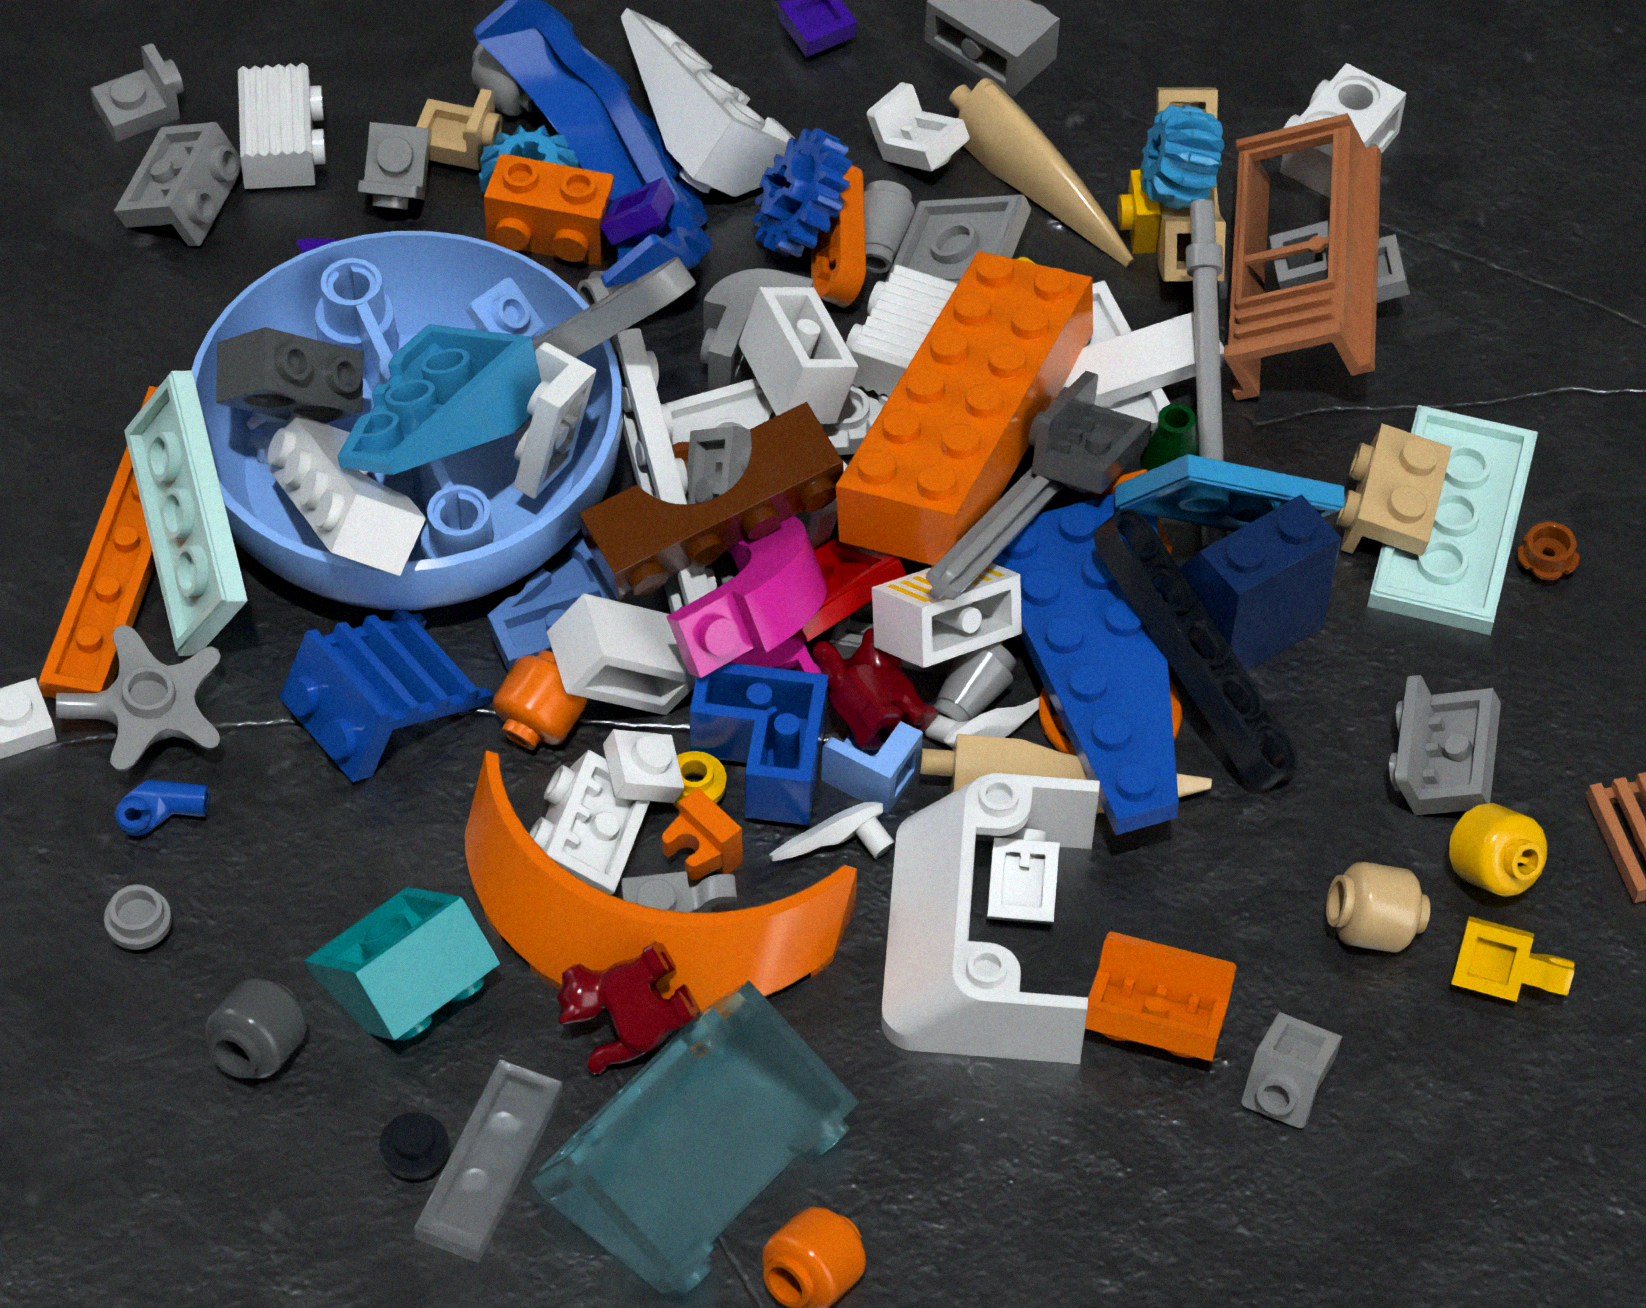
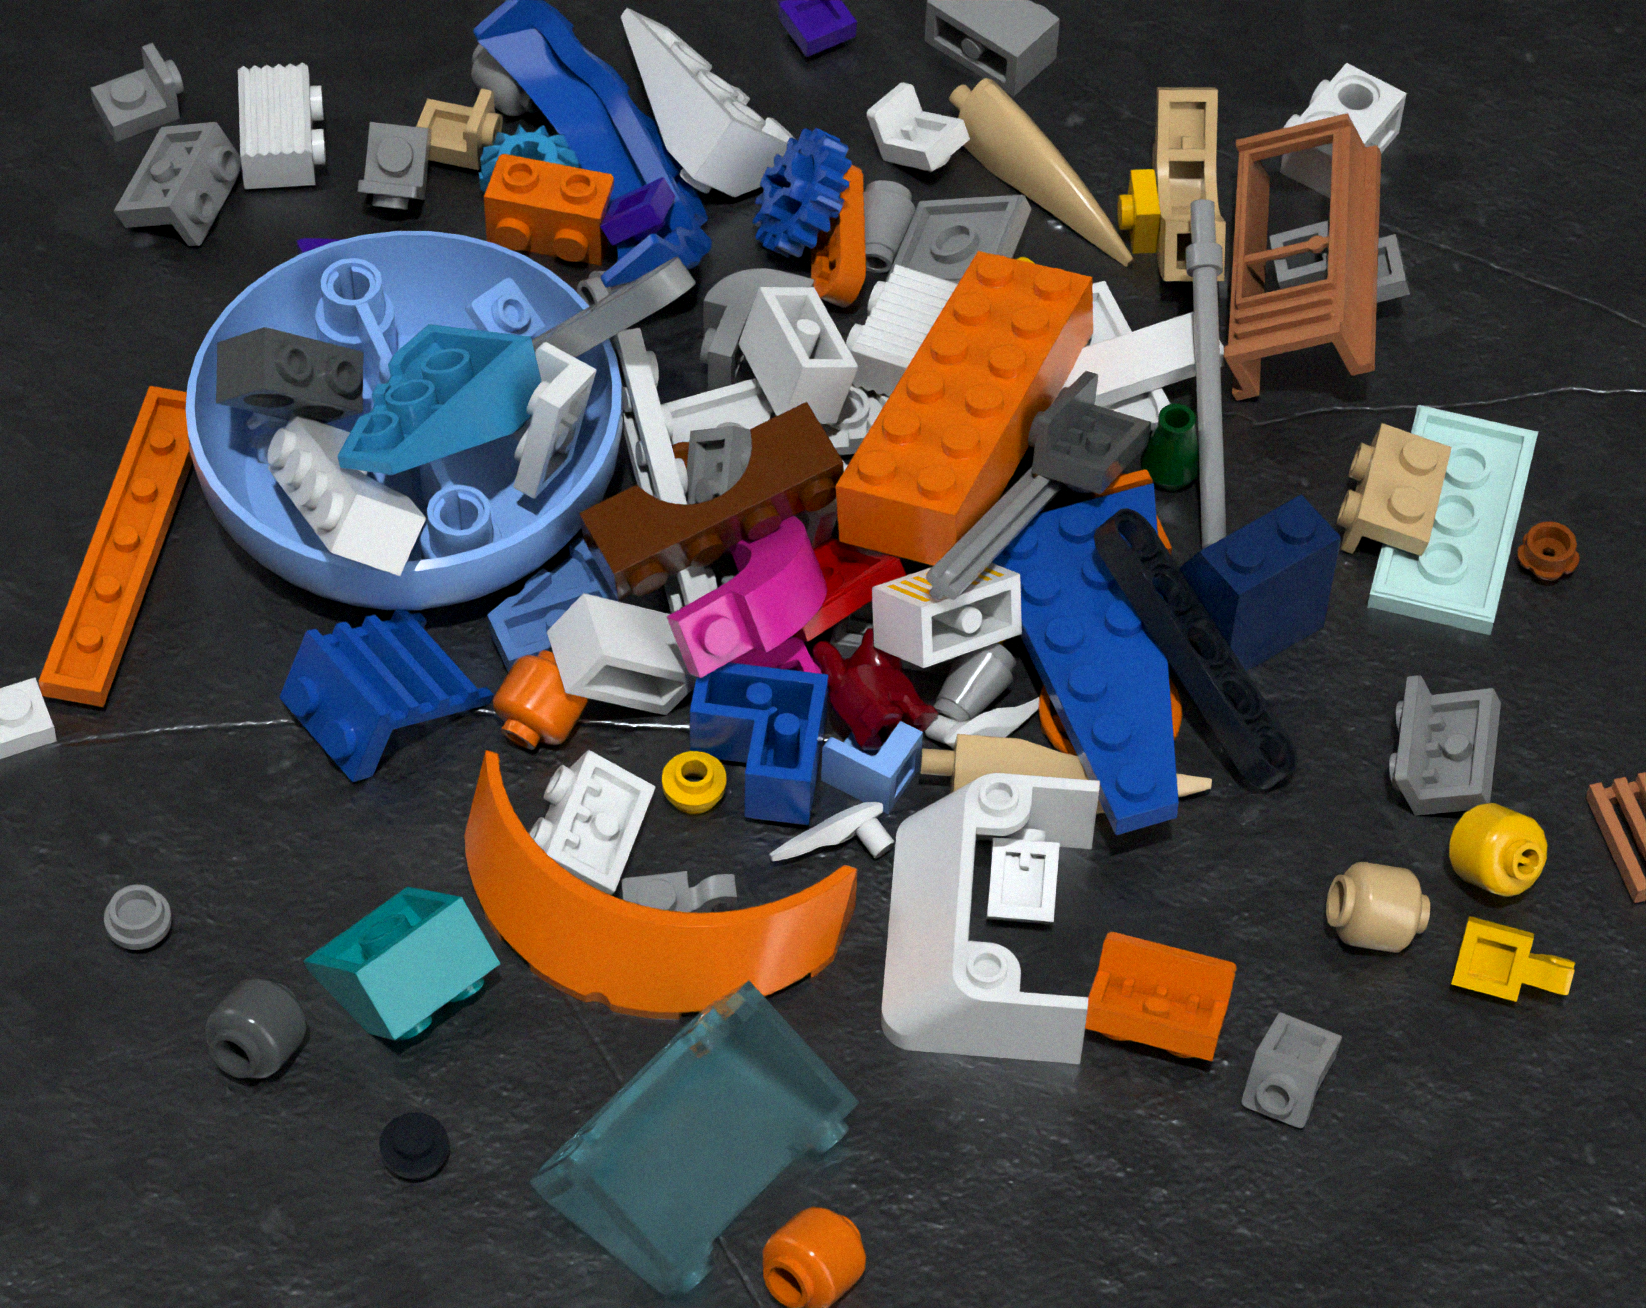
light grey animal [56,625,221,772] -> none
blue arm [115,780,210,836] -> none
light aqua tile [124,370,248,656] -> none
clear tile [414,1060,563,1263] -> none
dark red animal [557,941,700,1075] -> none
white plate [603,729,684,803] -> none
orange tile [662,788,743,880] -> none
dark azure tile [1115,454,1345,532] -> none
dark azure gear [1139,105,1225,209] -> none

